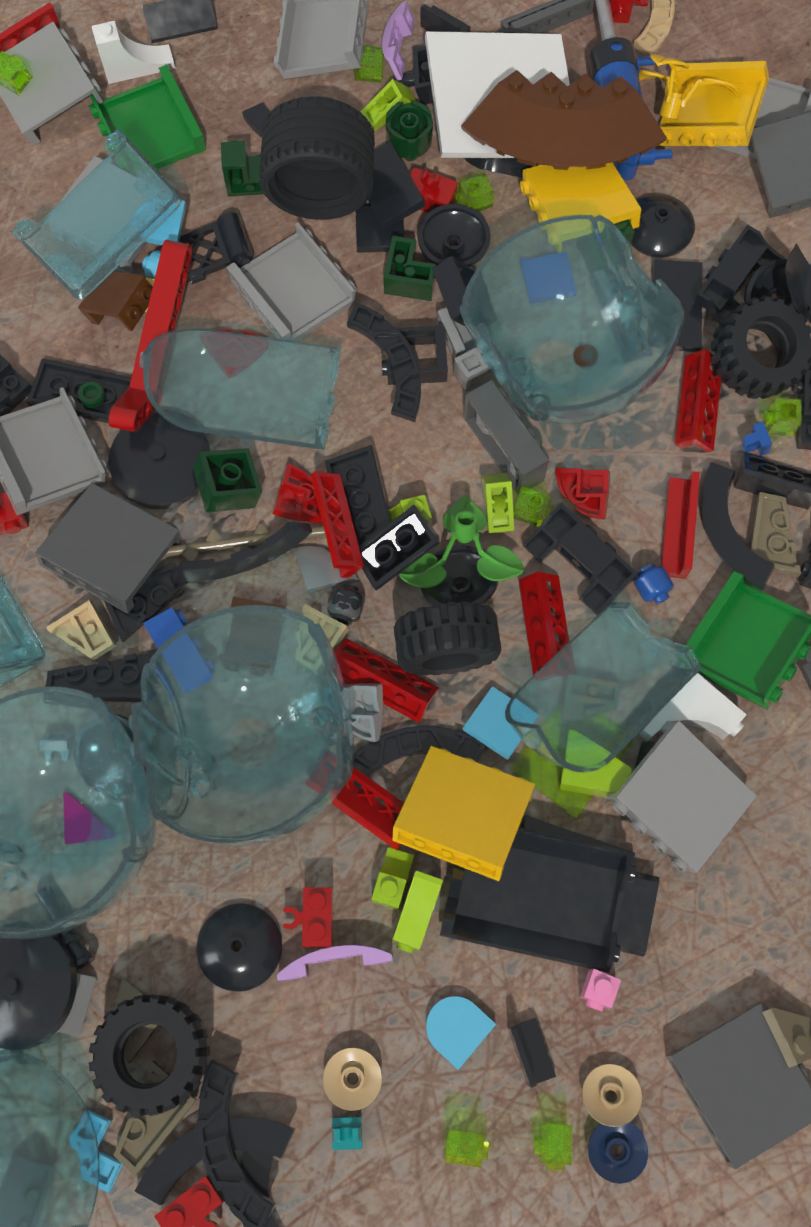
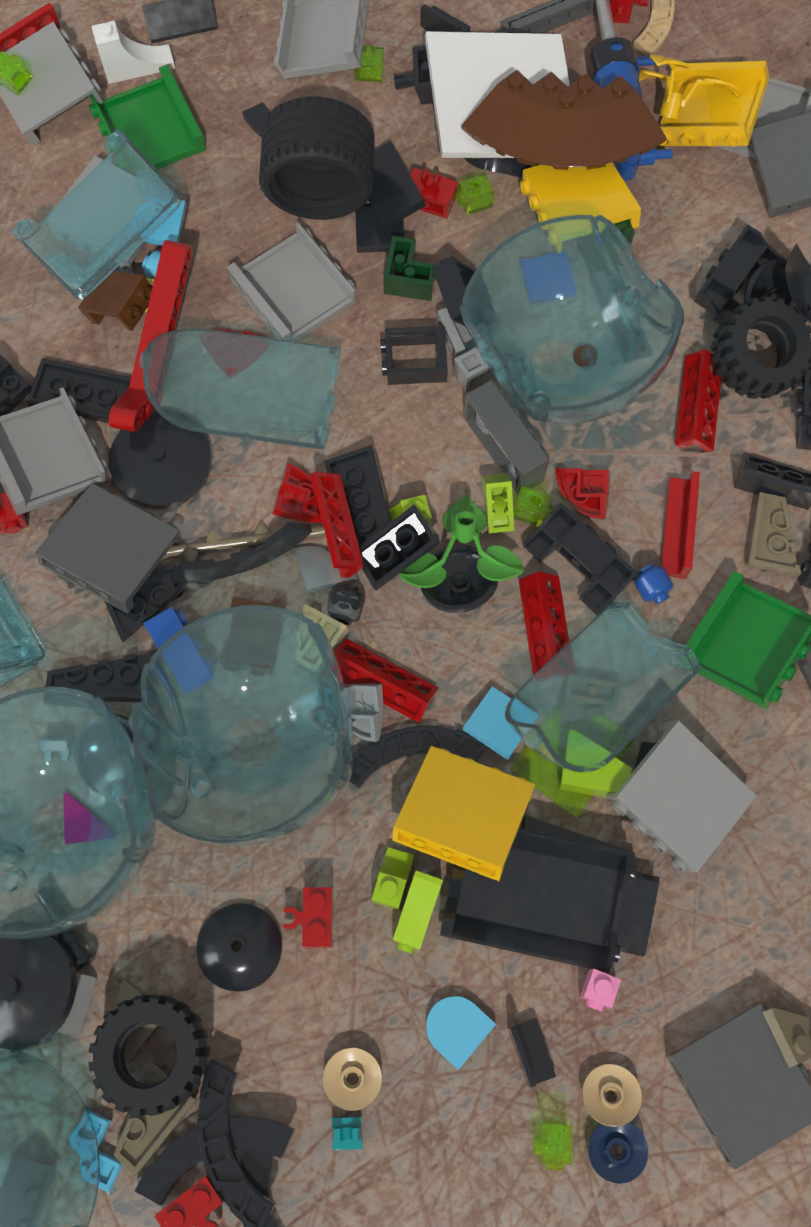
tan wing [46,600,117,660] -> none
dark green tile [78,381,105,408] -> none
black piece [179,212,253,284] -> none
dark green brick [193,448,262,513] -> none
dark green brick [221,141,264,197] -> none
lavender slope [277,945,393,982] -> none
red fence [307,751,404,851] -> none
black tile [347,302,421,422] -> none
lime arch [361,79,416,132] -> none
lavender slope [382,1,415,80] -> none
dark green brick [386,101,433,161] -> none
black tyre [394,601,501,675] -> none
black dish [418,204,491,266] -> none
clear neon green brick [444,1127,489,1168] -> none
black dish [631,194,695,258] -> none
white arch [639,672,746,742] -> none
black tile [651,259,702,352] -> none
black tile [701,462,775,590] -> none
blue tile [742,421,772,456] -> none
clear neon green brick [764,398,802,436] -> none

